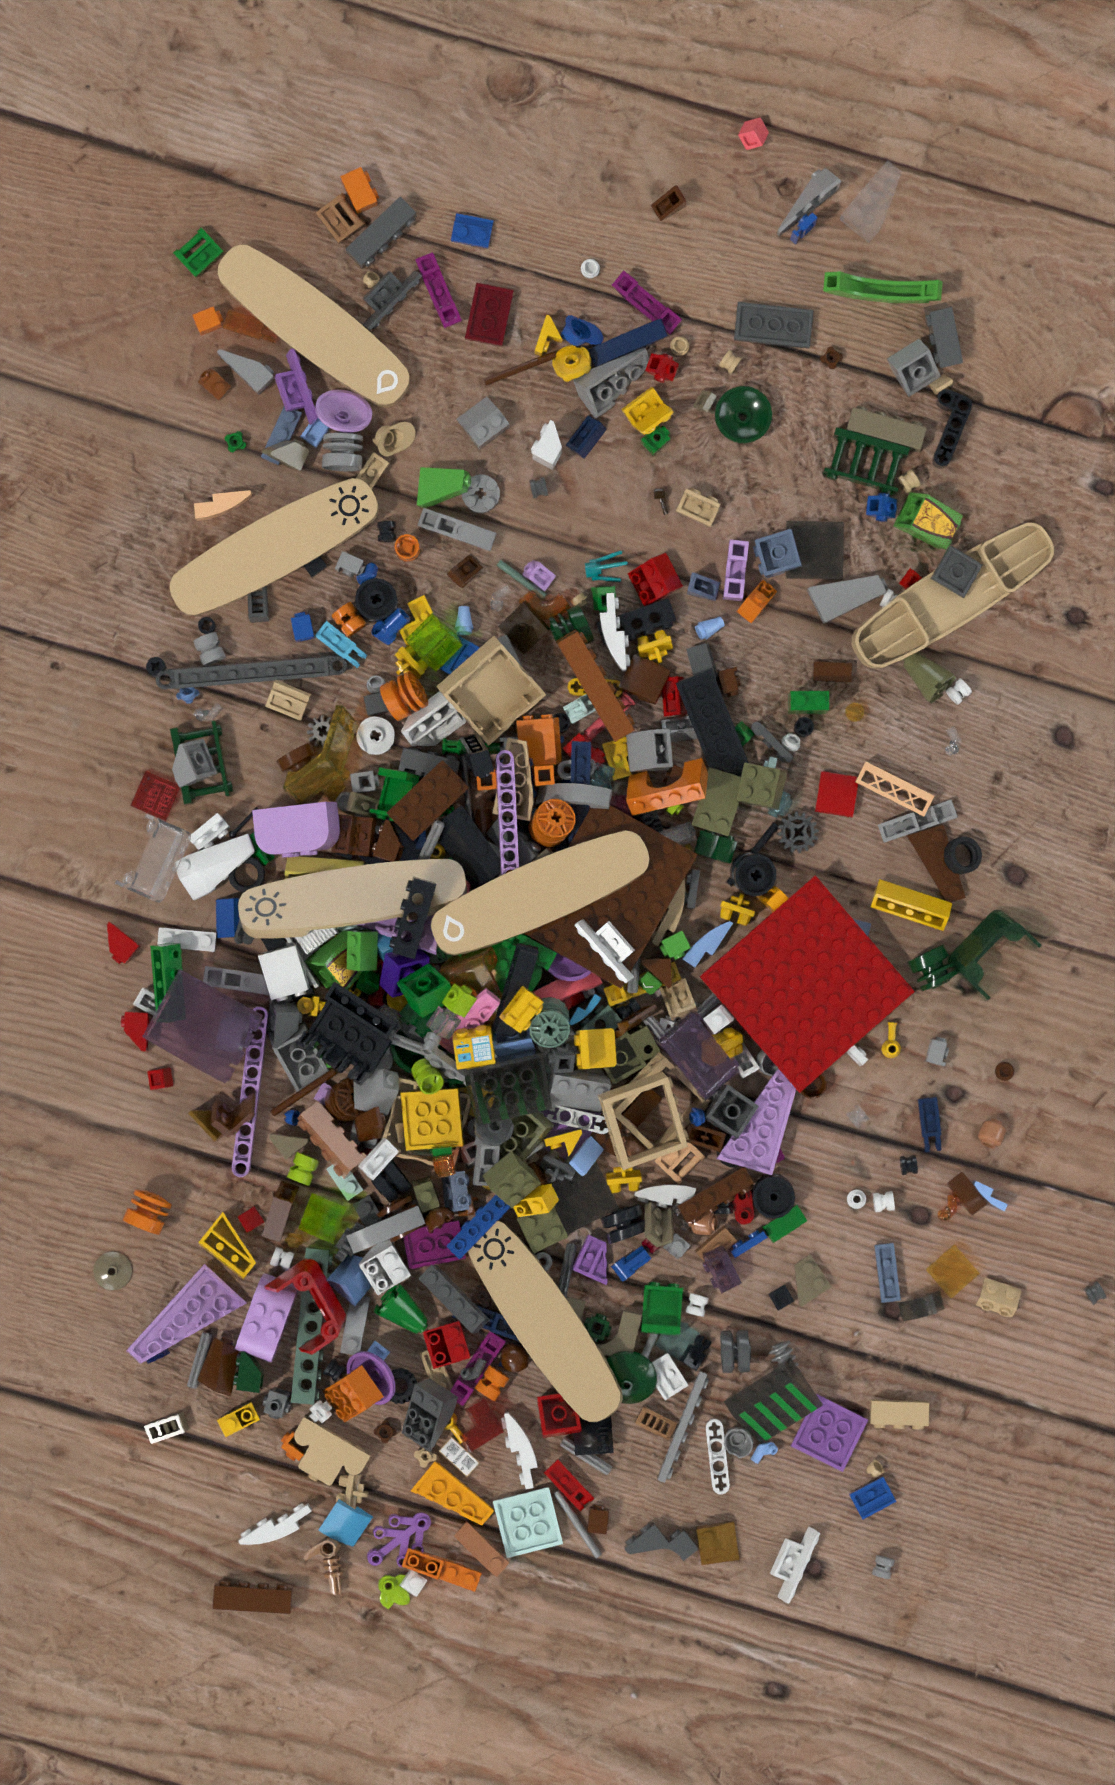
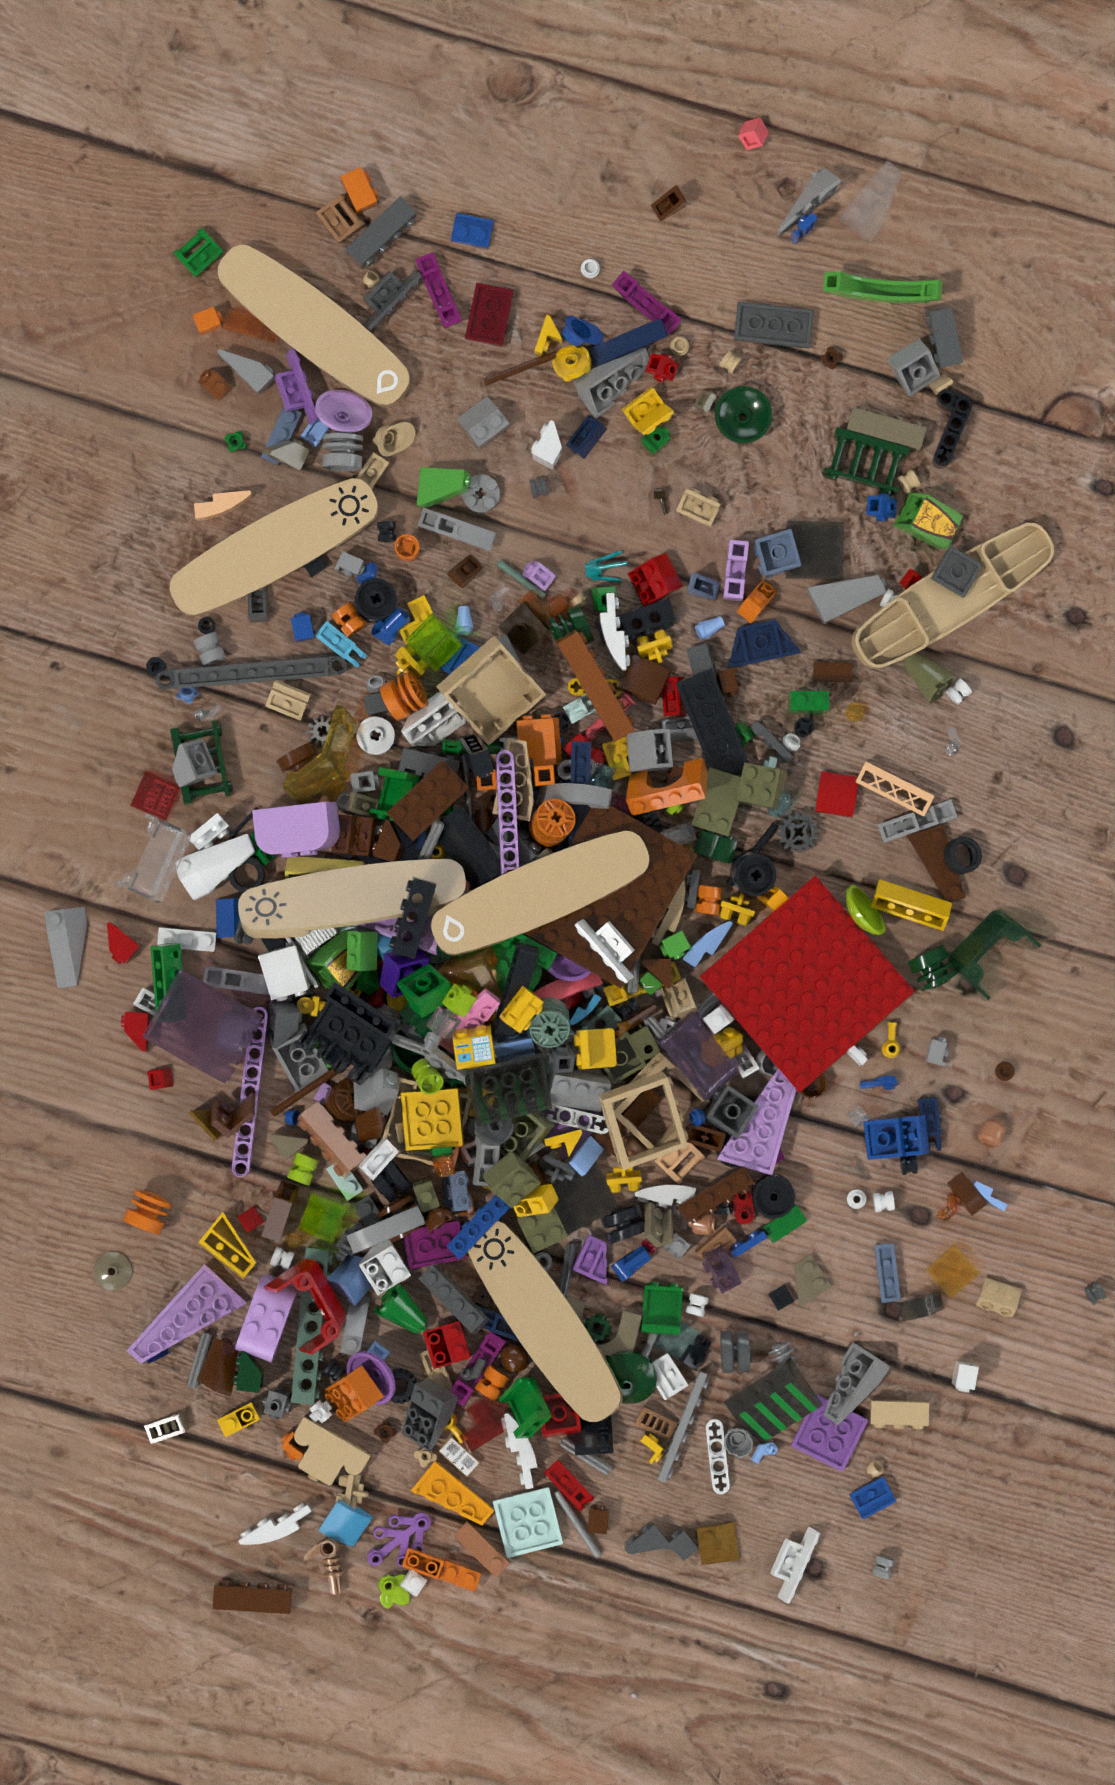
none -> light grey wedge [44,907,88,989]
none -> green panel [499,1377,552,1439]
none -> yellow bracket [640,1433,664,1464]
none -> orange wheel [694,885,722,915]
none -> dark blue wing [728,620,801,669]
none -> light grey wedge [824,1343,890,1425]
none -> lime dish [846,885,886,935]
none -> blue plate [860,1076,899,1090]
none -> blue slope [863,1115,929,1160]
none -> white brick [952,1361,979,1392]

